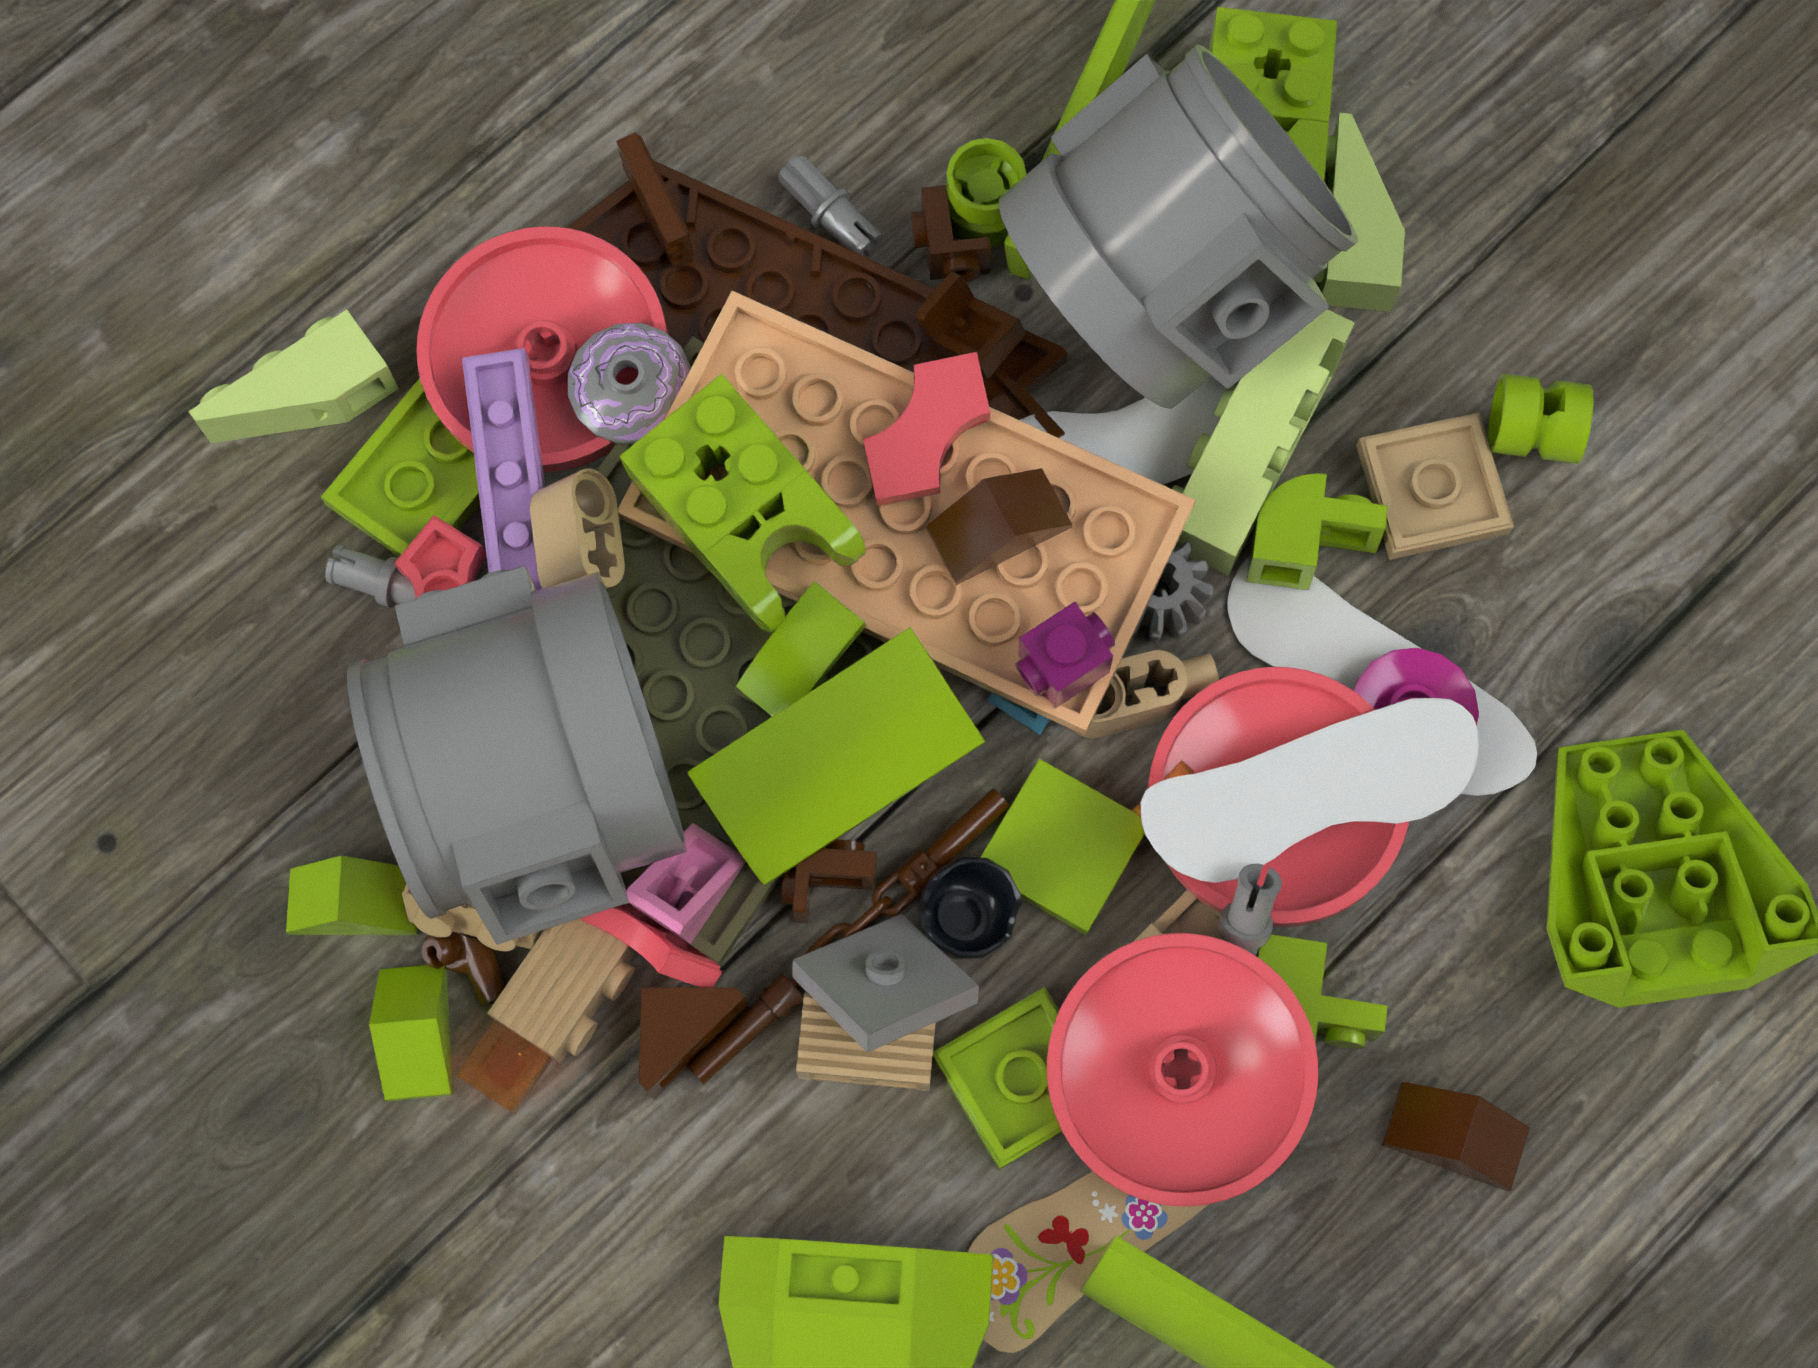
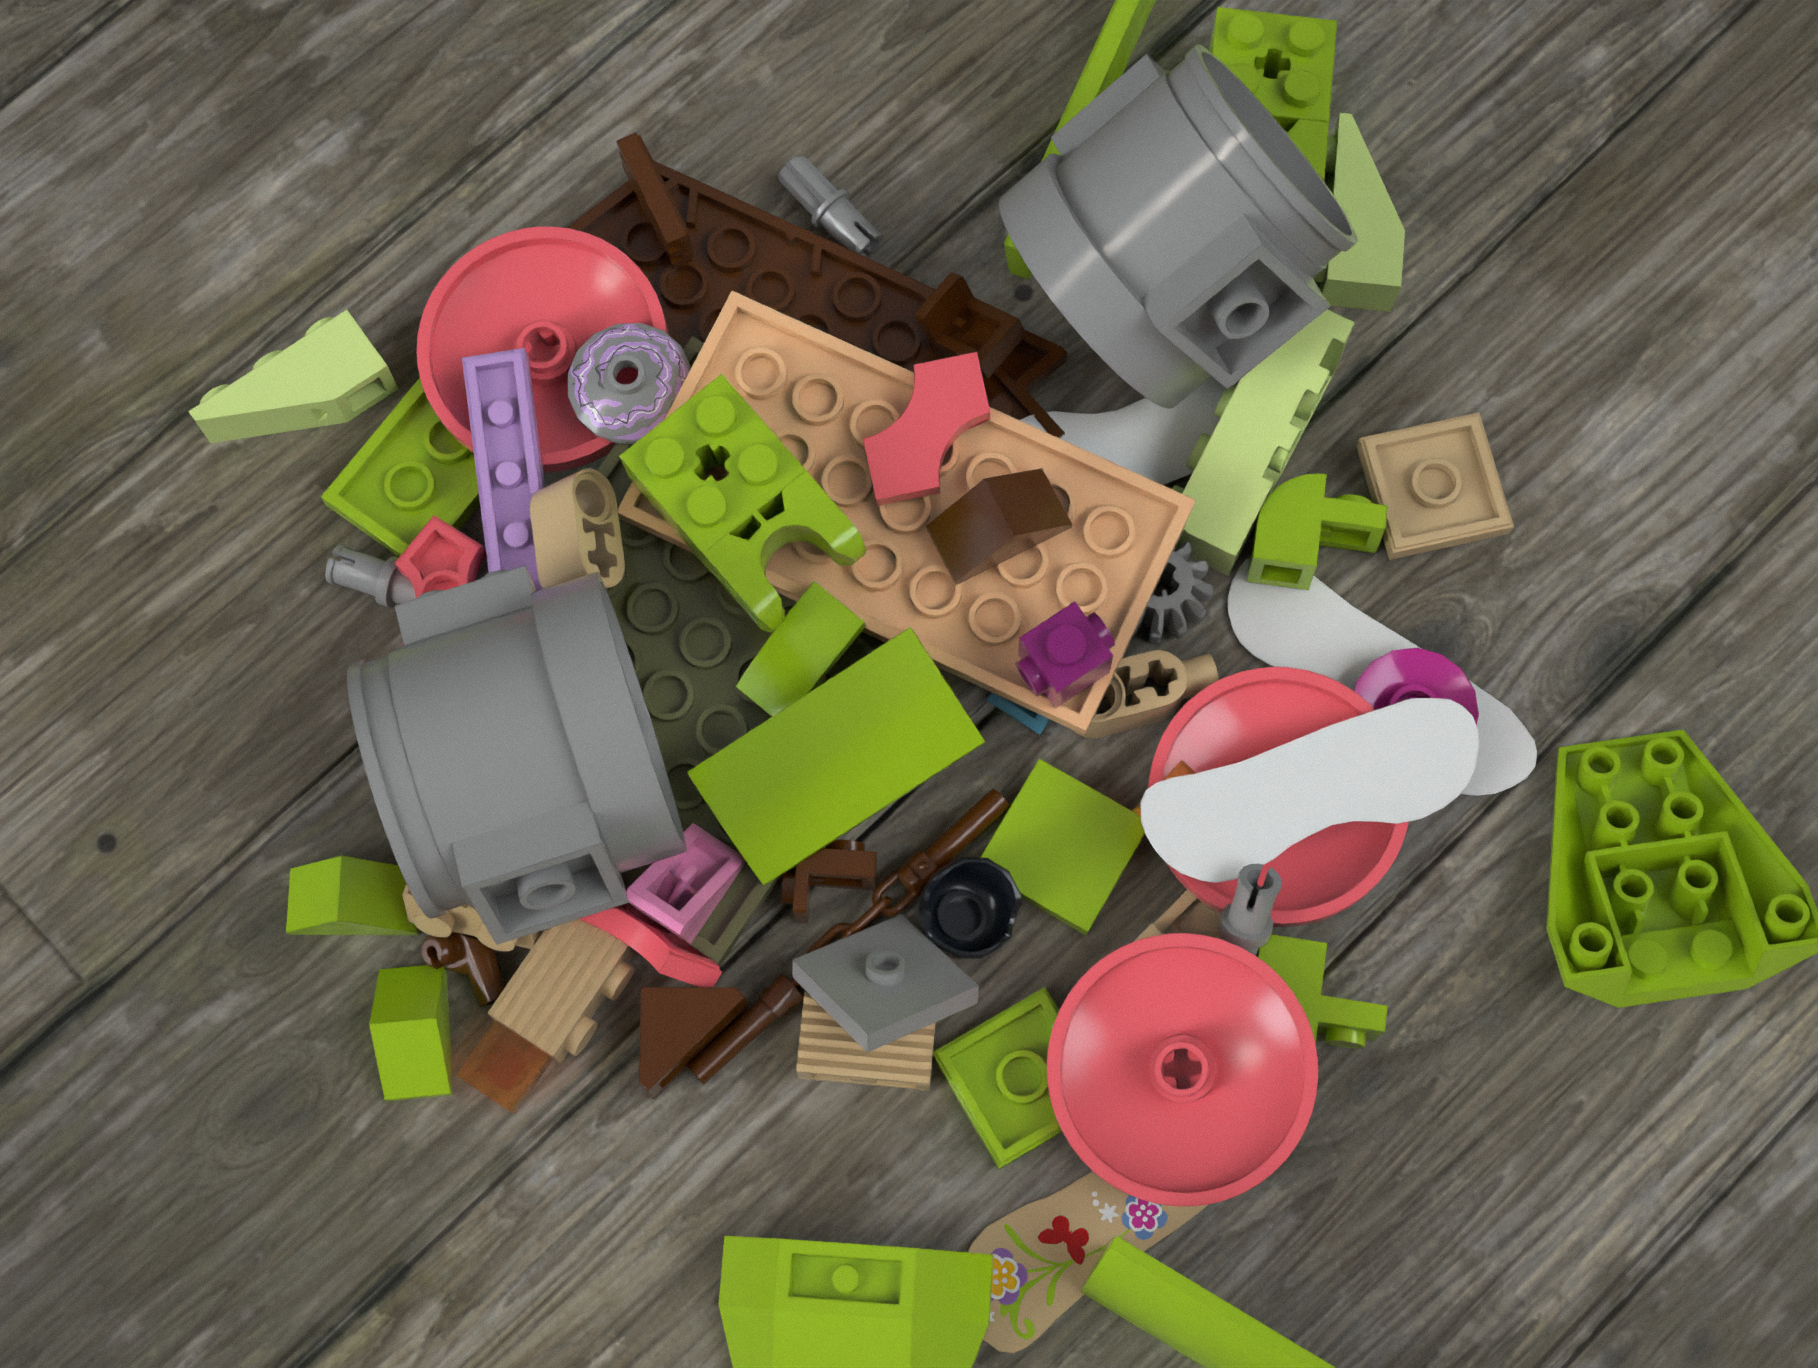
reddish brown bracket [911,185,992,282] -> none
lime wheel [946,138,1027,247] -> none
reddish brown slope [1381,1082,1530,1191] -> none
lime wheel [1487,373,1594,464] -> none

